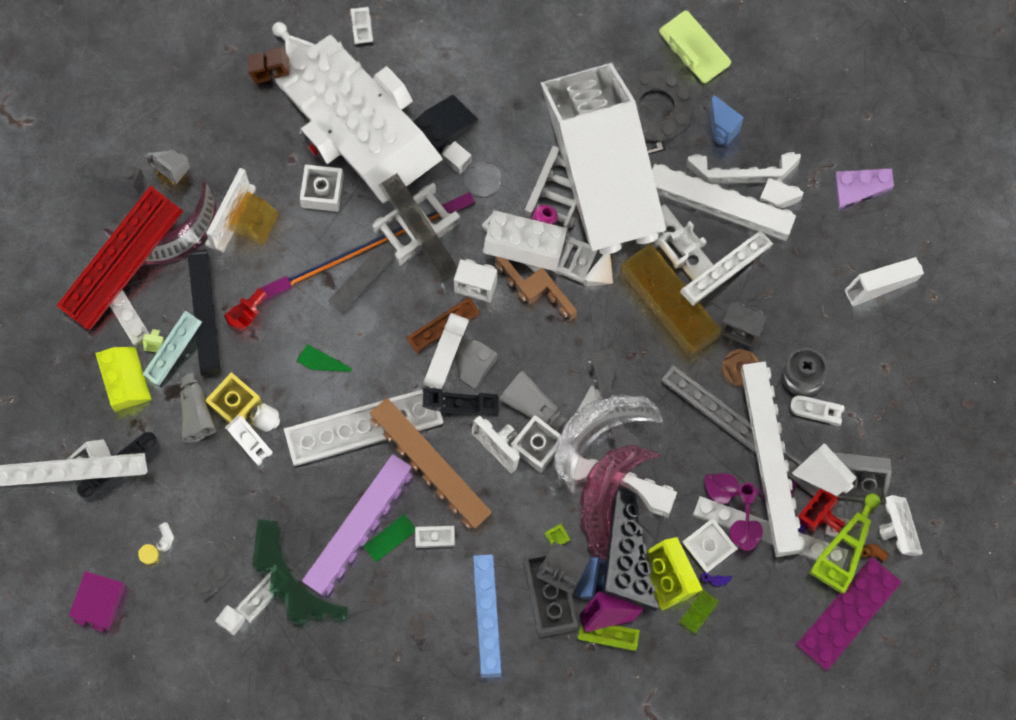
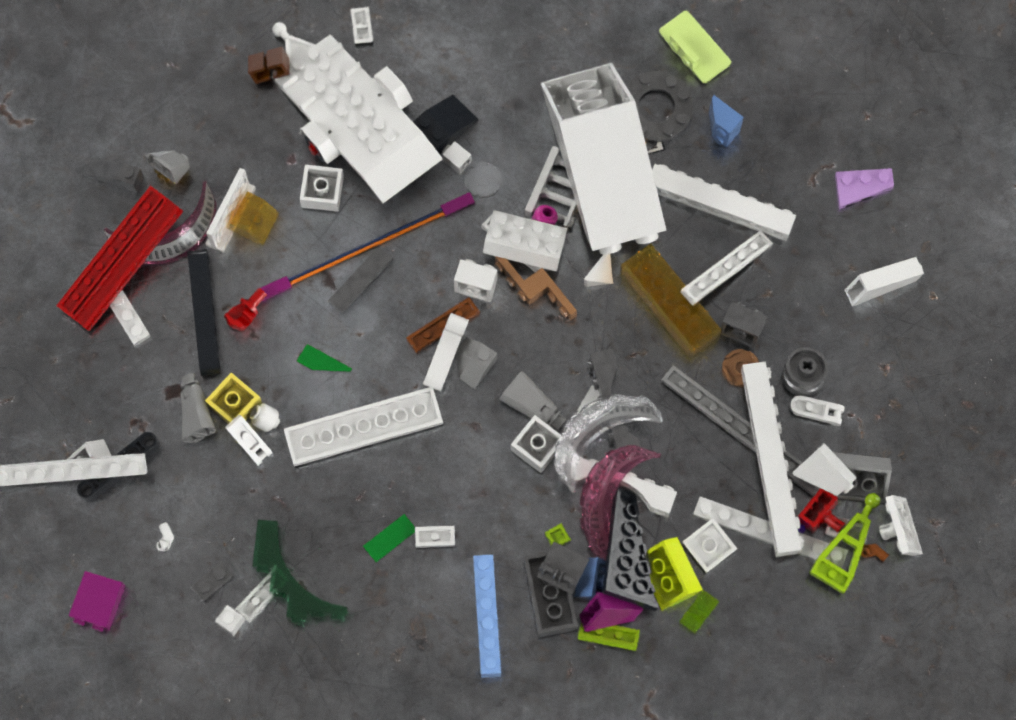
neon yellow slope [95,347,152,412] -> none
light yellow tile [138,544,159,565] -> none
light aqua plate [143,311,202,386] -> none
yellowish green tile [143,329,164,353] -> none
lavender brick [302,454,413,598] -> none
medium nougat brick [370,398,492,530] -> none
white fence [372,183,460,265] -> none
clear smoke arch [379,173,458,281] -> none
black slope [422,387,498,415] -> none
white plate [471,415,520,474] -> none
white plate [552,237,598,283] -> none
white piece [655,204,713,281] -> none
white slope [687,152,801,184] -> none
dark purple piece [700,573,732,587] -> none
magenta plant [705,473,796,551] -> none
white slope [759,178,804,209] -> none
magenta plate [796,556,902,671] -> none

